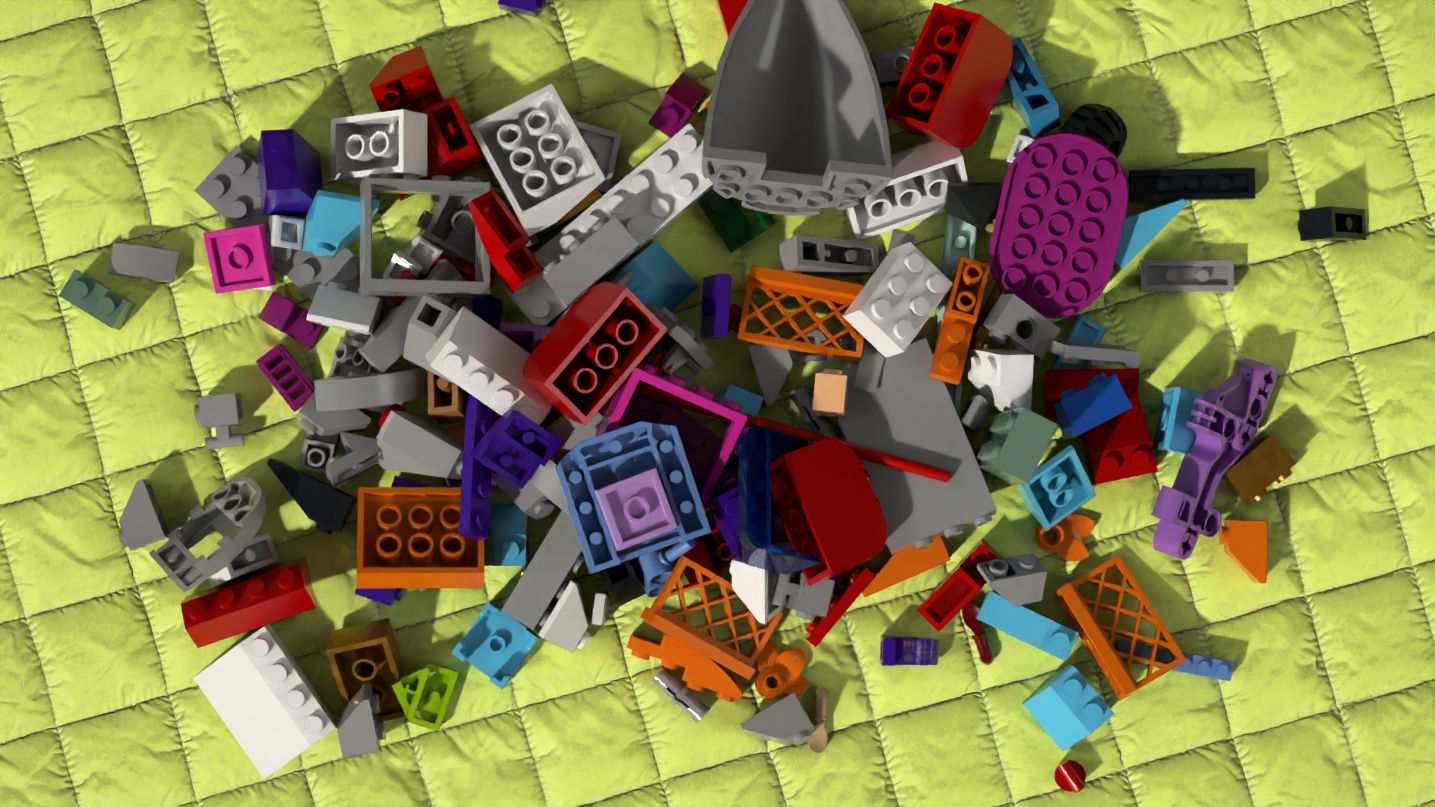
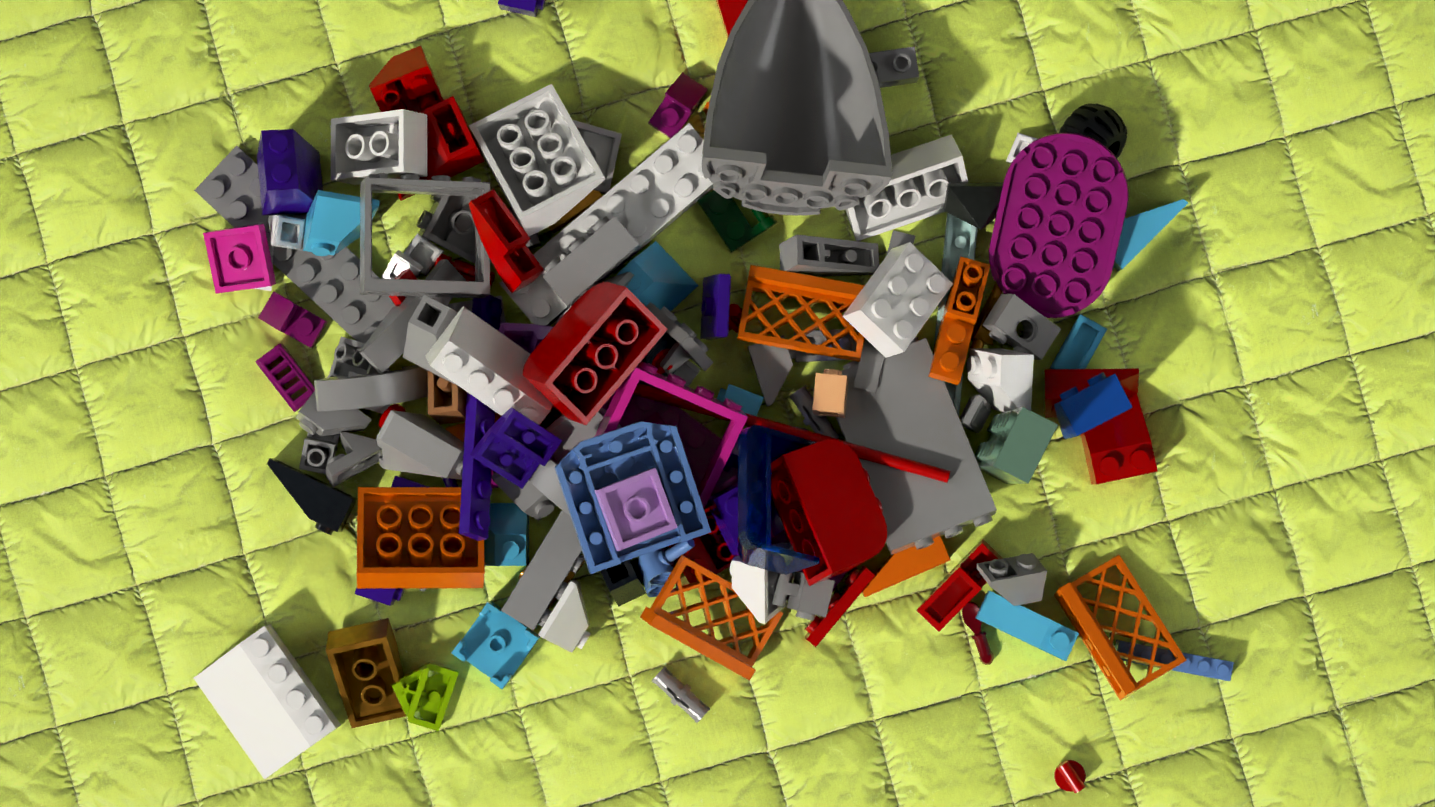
sand green brick [59,269,136,330] -> none
light grey slope [108,243,179,283] -> none
light grey slope [118,479,170,551] -> none
light grey slope [149,476,266,593] -> none
red slope [181,556,317,648] -> none
light grey brick [194,393,244,450] -> none
white slope [206,533,280,588] -> none
white slope [306,281,384,335] -> none
light grey slope [337,683,386,757] -> none
white tile [591,592,608,625] -> none
orange slope [626,633,743,702] -> none
light grey slope [740,692,816,746] -> none
orange plate [755,641,810,699] -> none
tan piece [807,687,829,753] -> none
dark purple leg [880,636,939,666] -> none
red brick [885,3,1013,148] -> none
dark azure slope [1005,37,1061,138] -> none
medium azure slope [1018,445,1096,531] -> none
medium azure slope [1022,664,1114,751] -> none
orange plate [1035,513,1095,561] -> none
light grey plate [1049,340,1141,369] -> none
black plate [1129,168,1255,202] -> none
light grey plate [1139,260,1234,292] -> none
medium lavender beam [1151,358,1277,560] -> none
medium azure slope [1153,387,1205,456] -> none
orange slope [1219,520,1267,583] -> none
pearl gold brick [1222,434,1296,503] -> none
black slope [1298,206,1366,242] -> none

